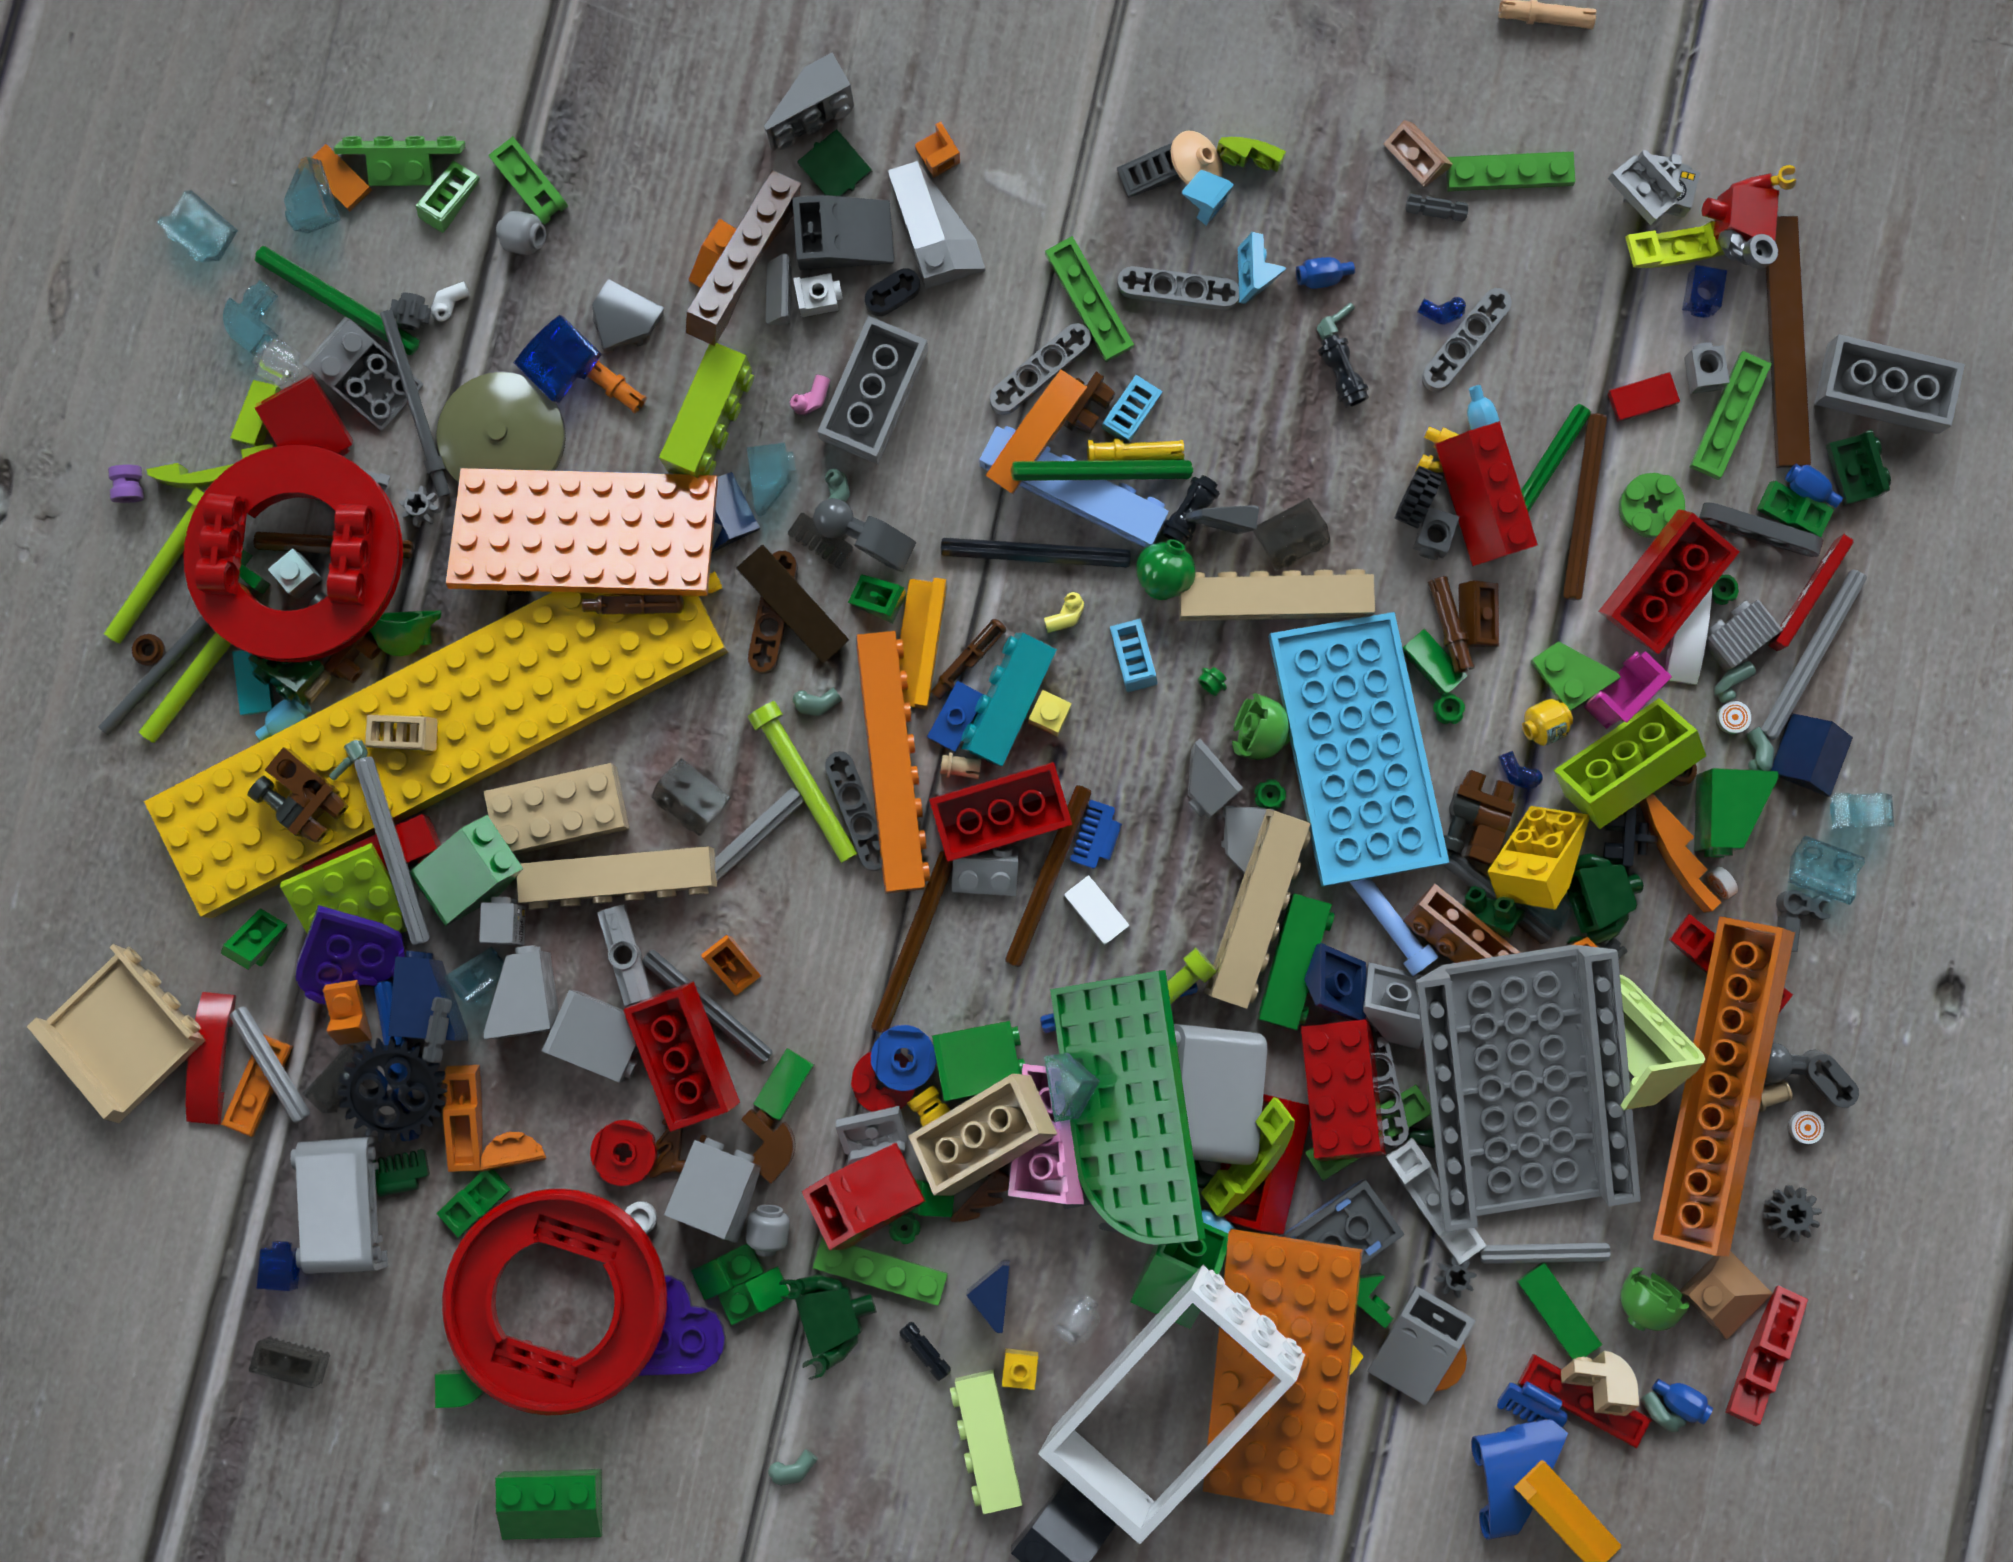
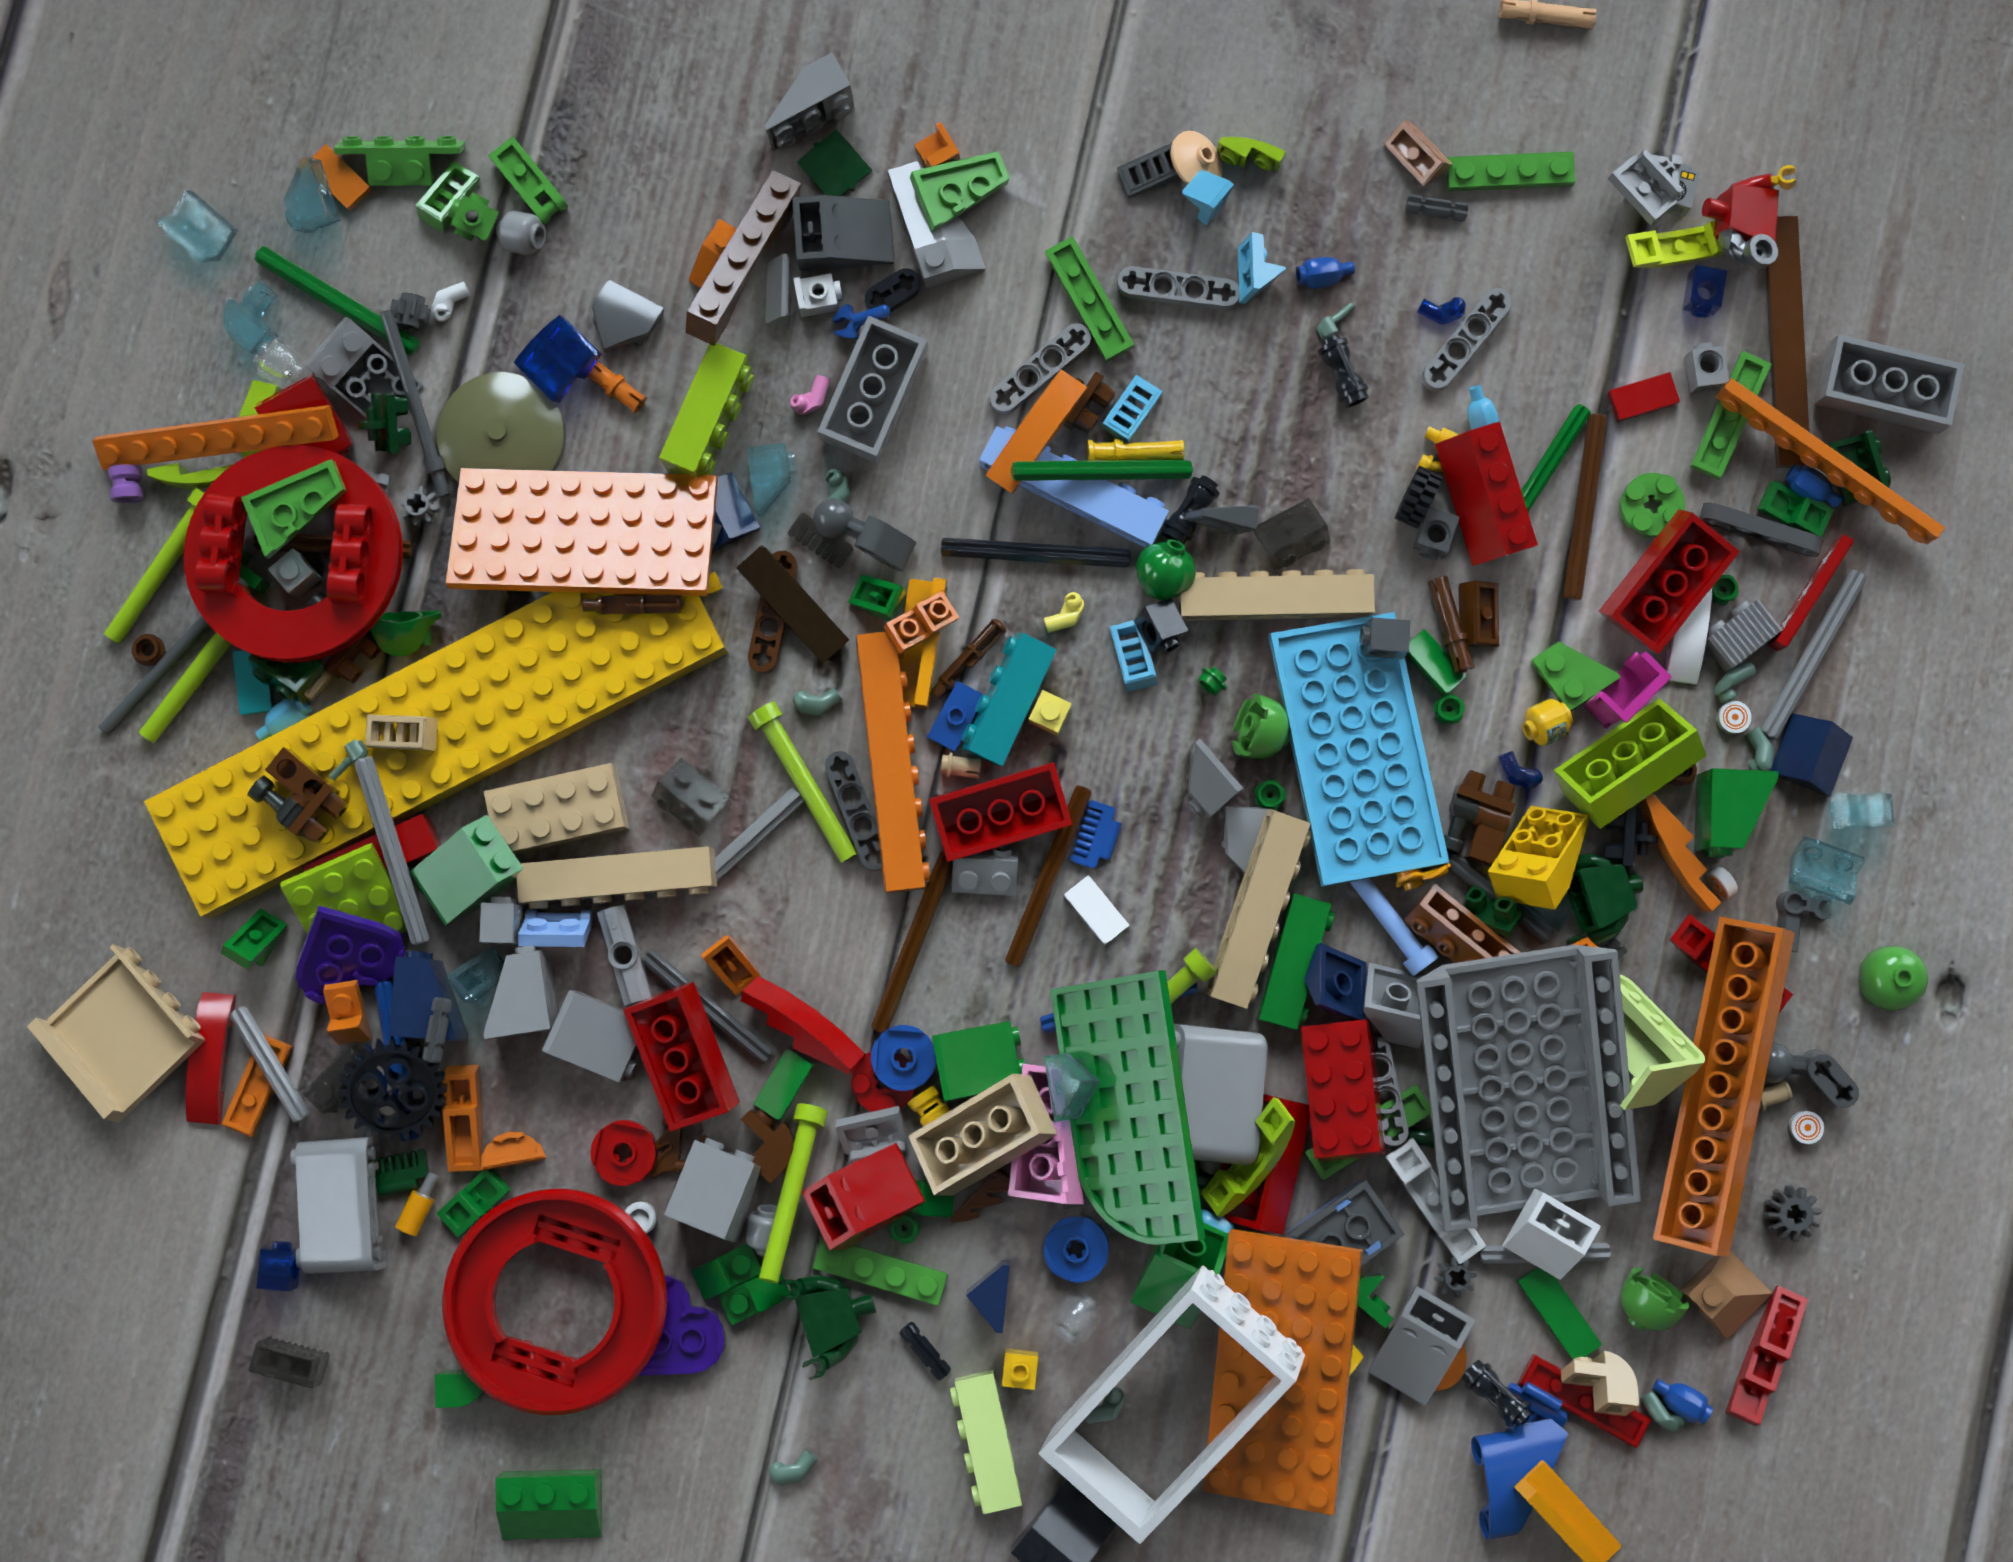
none -> orange plate [92,405,339,470]
none -> bright green wing [241,459,347,559]
none -> dark green hips [357,393,411,454]
none -> light orange piece [395,1172,439,1236]
none -> bright green brick [447,192,499,241]
none -> light blue plate [518,909,593,947]
none -> red slope [740,976,865,1074]
none -> lime piece [759,1103,828,1284]
none -> blue bar [831,304,890,340]
none -> orange slope [884,590,959,654]
none -> bright green wing [909,151,1010,232]
none -> blue plate [1043,1215,1110,1283]
none -> sand green arm [1085,1386,1125,1424]
none -> black brick [1134,598,1189,654]
none -> dark grey brick [1359,617,1410,659]
none -> light orange plate [1395,863,1451,892]
none -> black piece [1462,1360,1532,1428]
none -> white slope [1502,1189,1601,1280]
none -> orange plate [1715,378,1945,545]
none -> bright green cylinder [1858,946,1928,1011]

